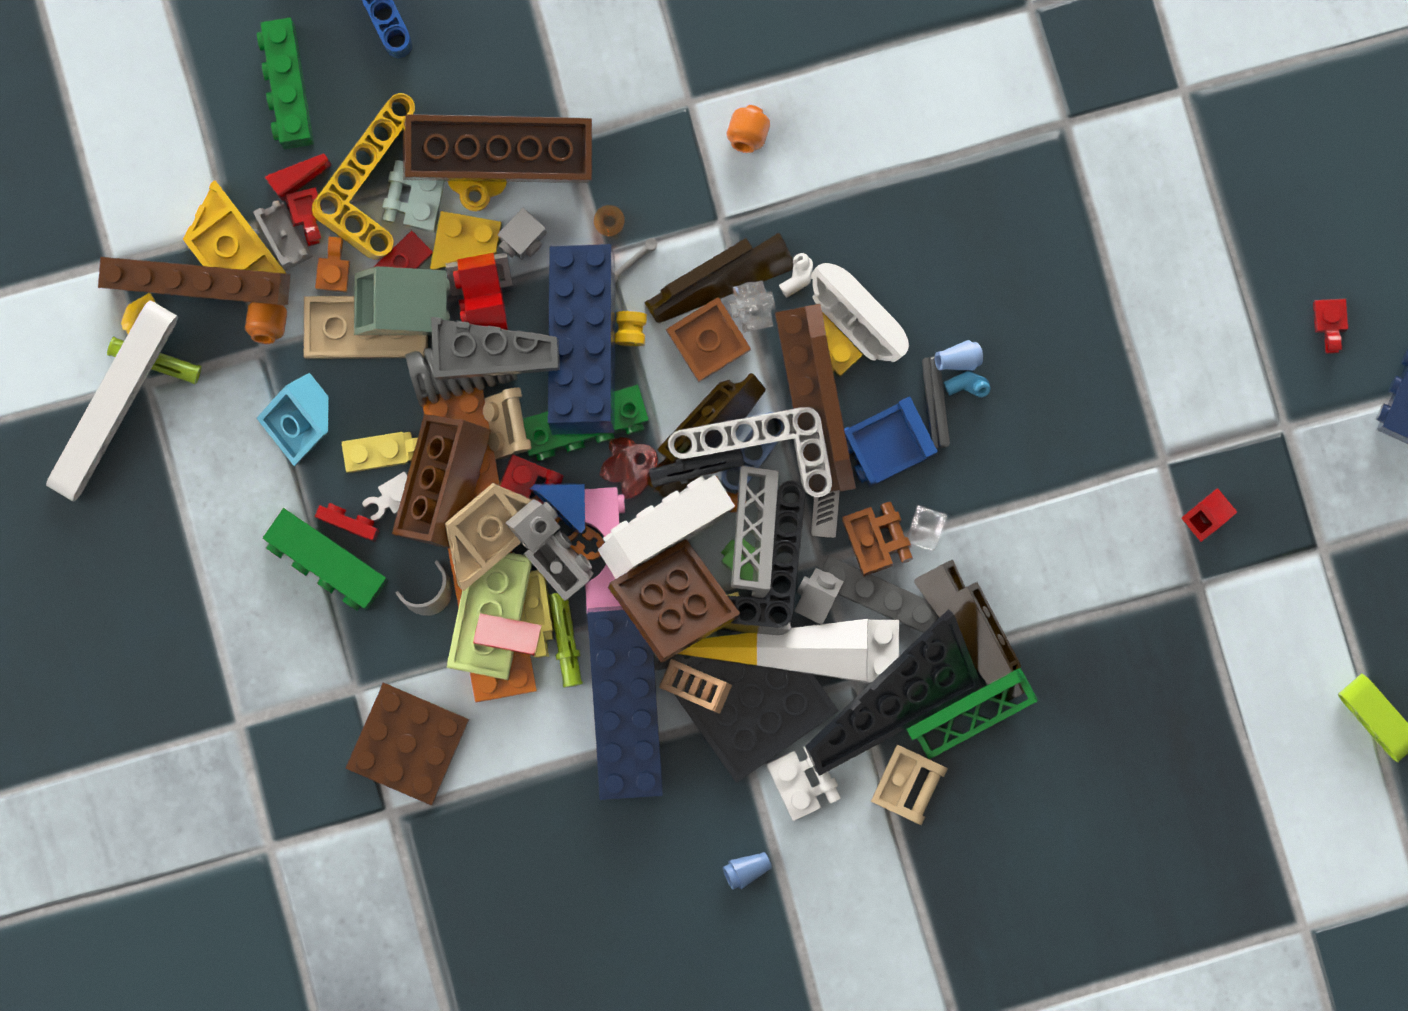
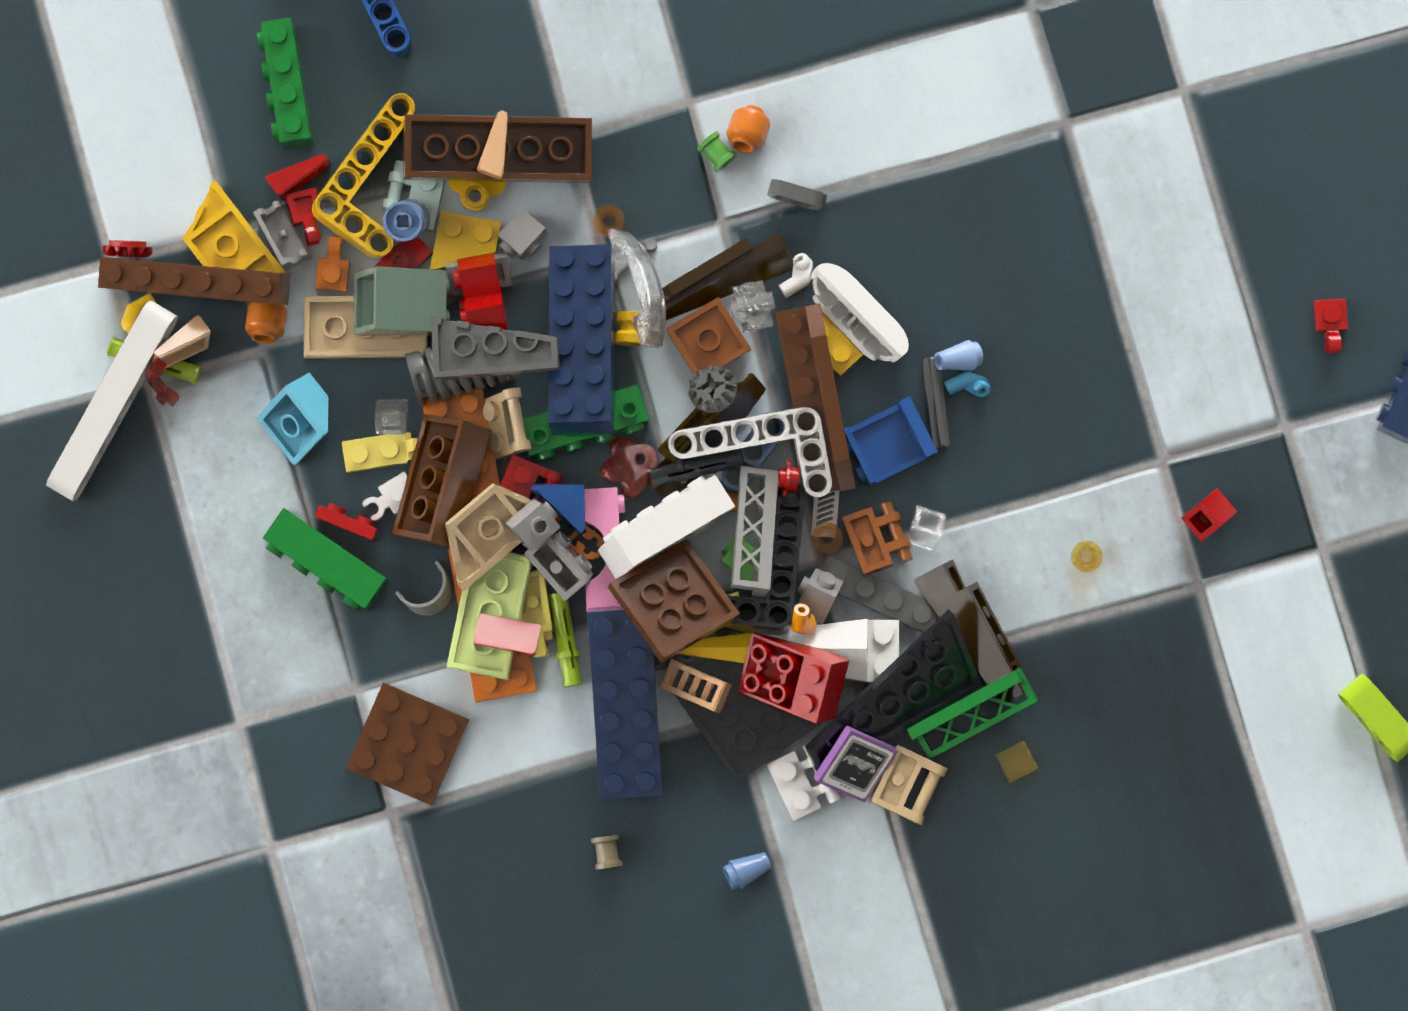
none -> red gear [102,240,153,257]
none -> clear red arm [145,356,180,407]
none -> light nougat slope [152,315,211,373]
none -> clear slope [374,399,408,435]
none -> medium blue wheel [383,199,430,242]
none -> light nougat slope [477,110,508,180]
none -> dark tan bush [591,835,623,870]
none -> clear slope [608,229,666,349]
none -> dark grey gear [688,364,737,413]
none -> bright green bush [696,131,737,173]
none -> red slope [738,632,850,724]
none -> dark grey beam [767,179,827,212]
none -> red plate [778,460,799,497]
none -> light orange arm [791,604,817,635]
none -> clear orange plate [812,523,843,554]
none -> tile [814,726,898,803]
none -> clear yellow plate [995,741,1038,783]
none -> clear yellow plate [1071,541,1102,572]

